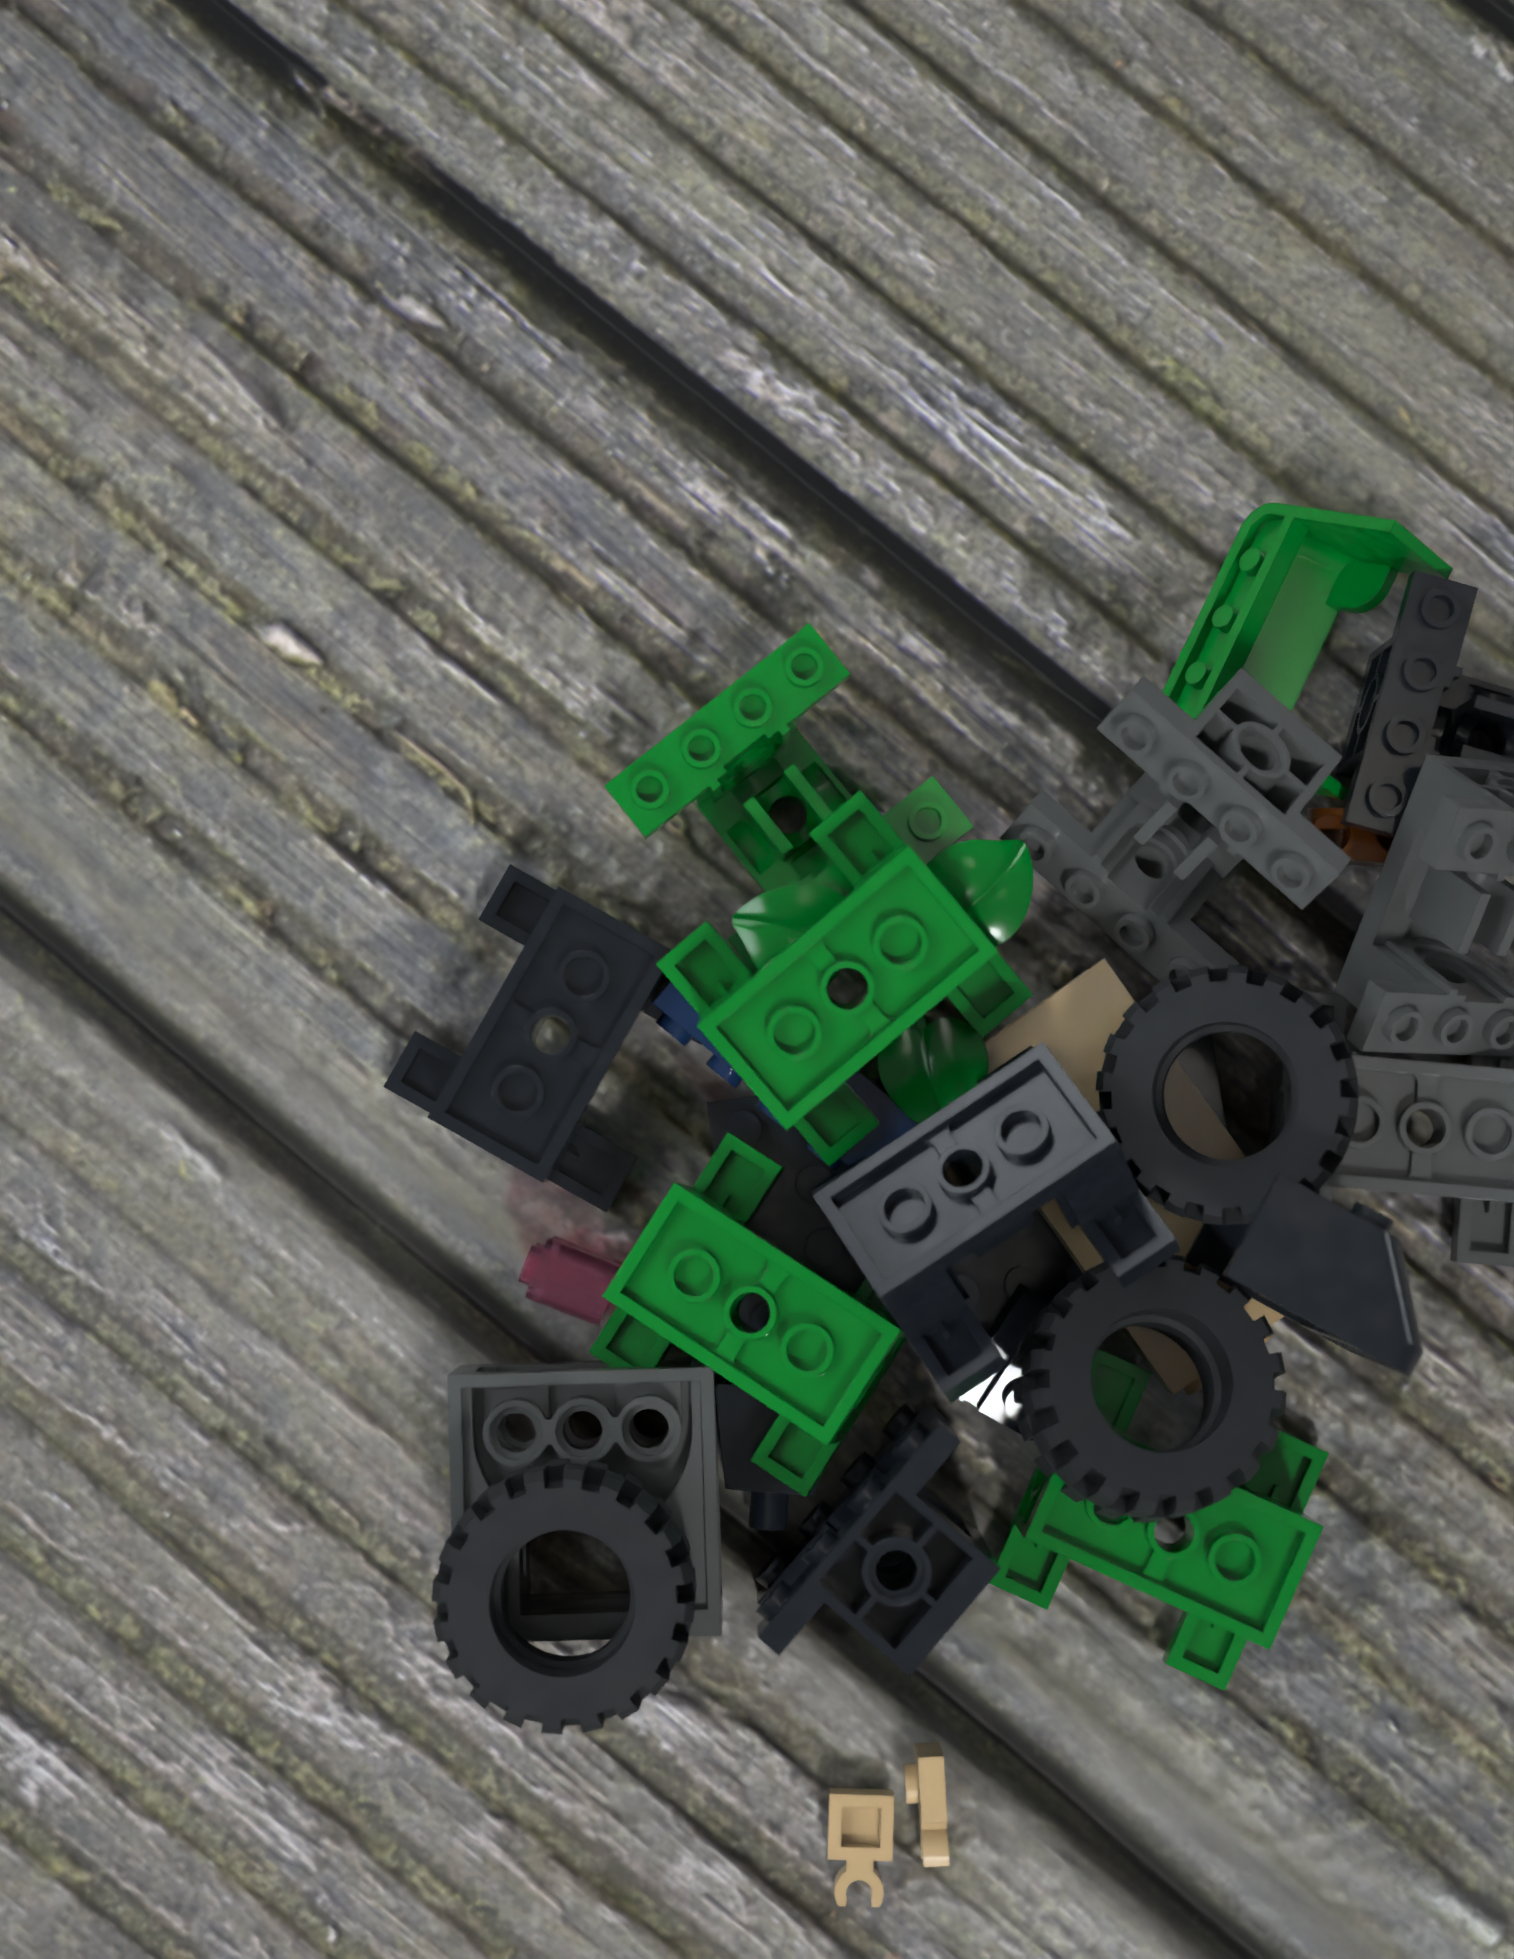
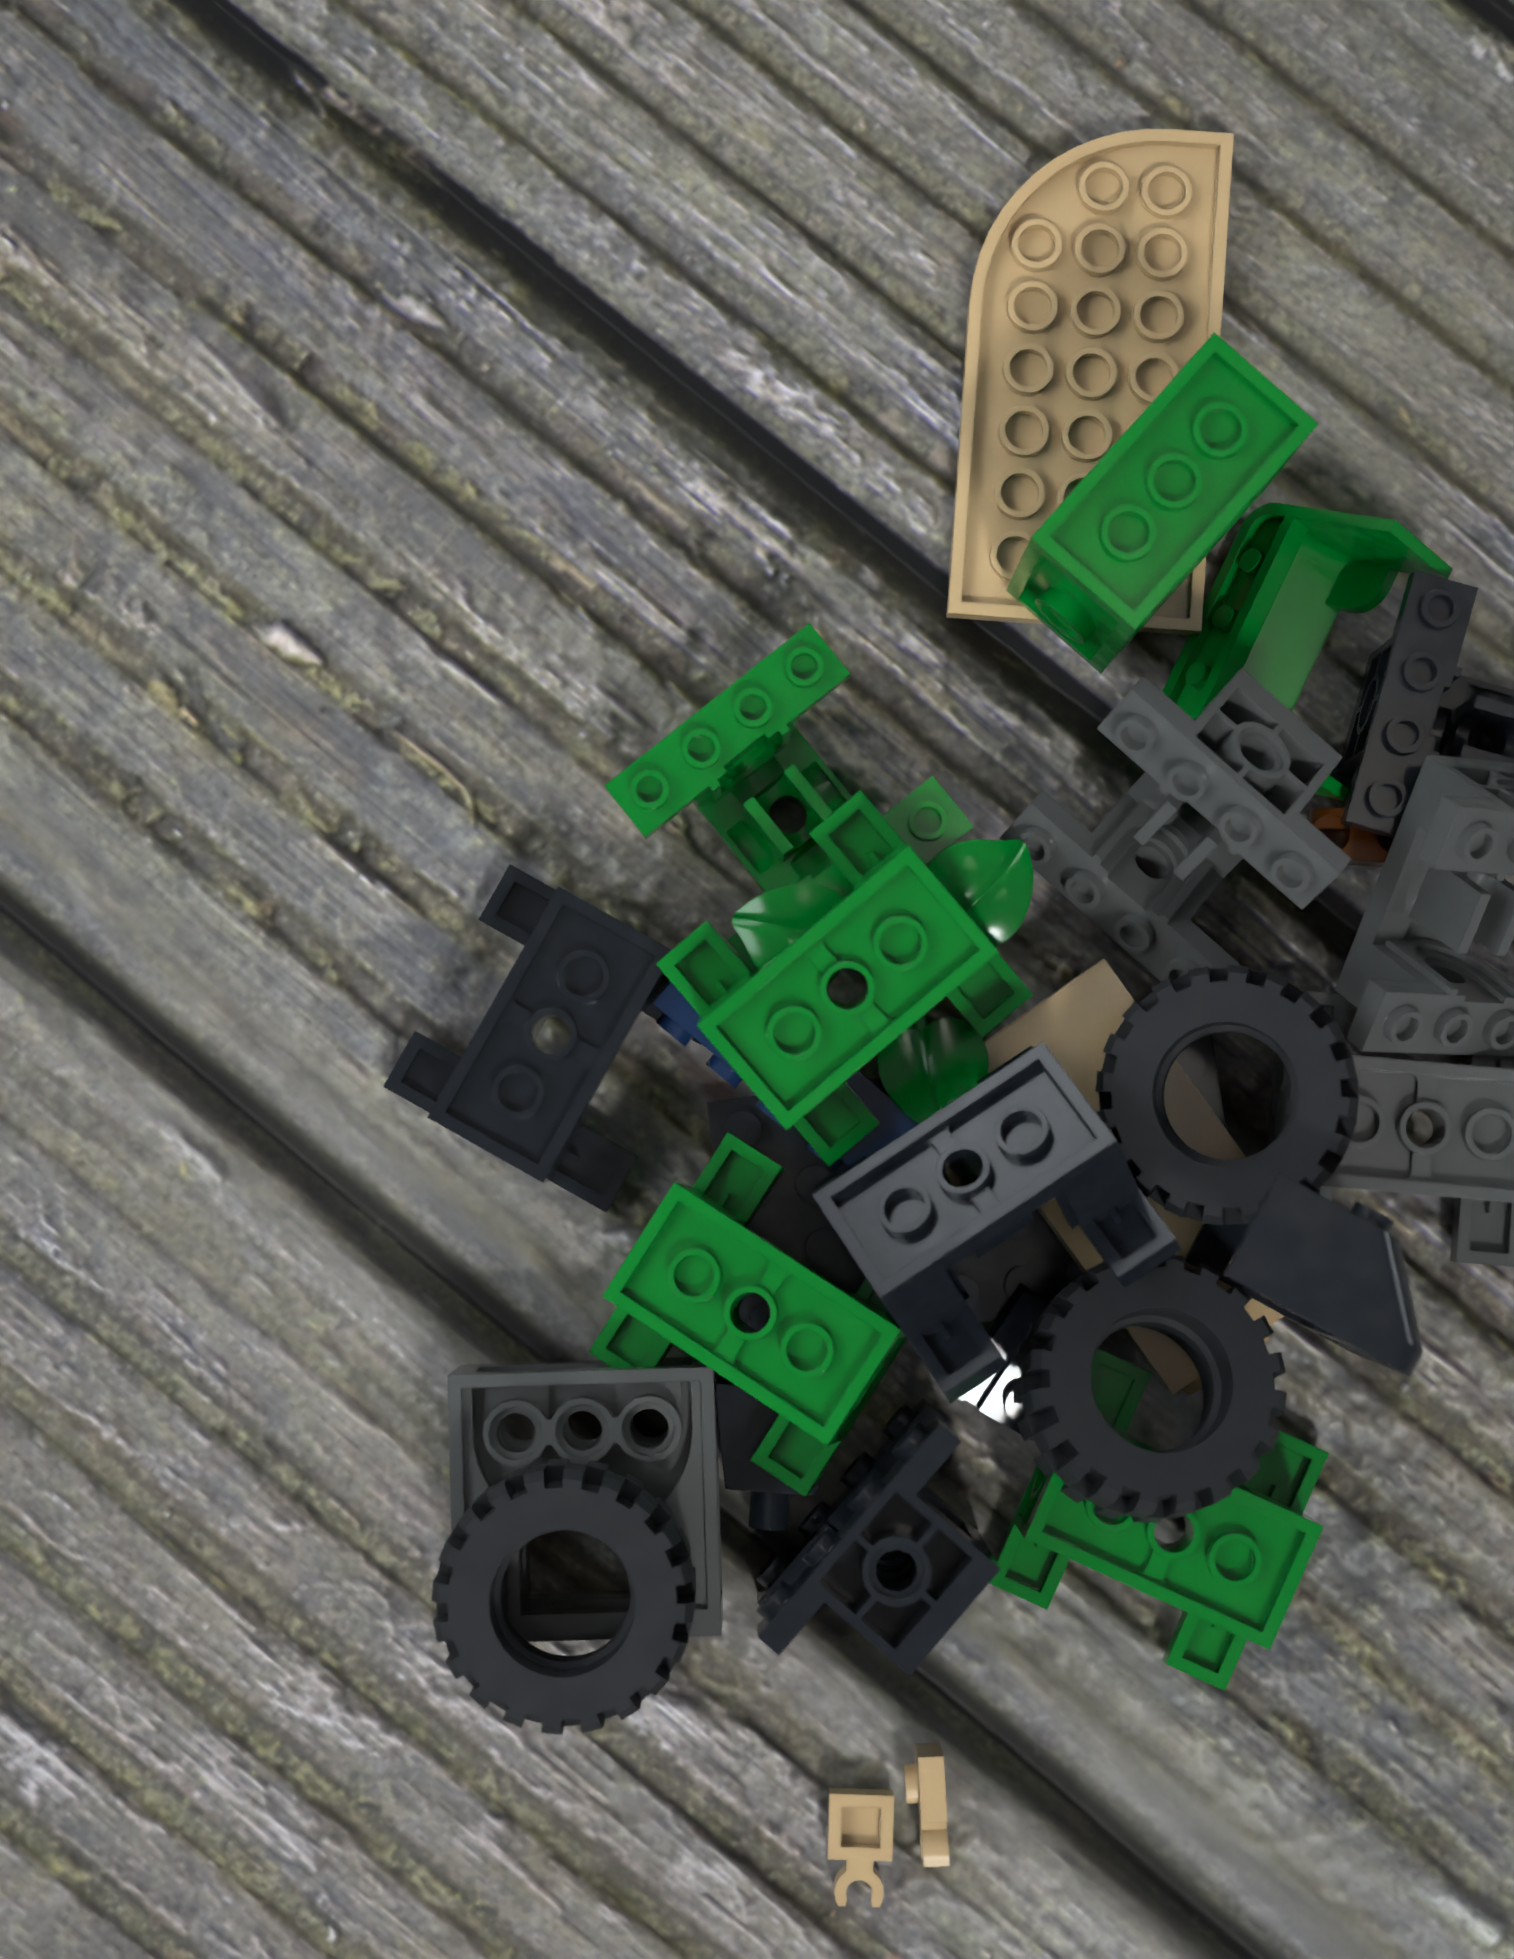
clear pink brick [518,1235,623,1327] -> none
none -> tan plate [946,129,1234,635]
none -> green piece [1006,332,1319,674]

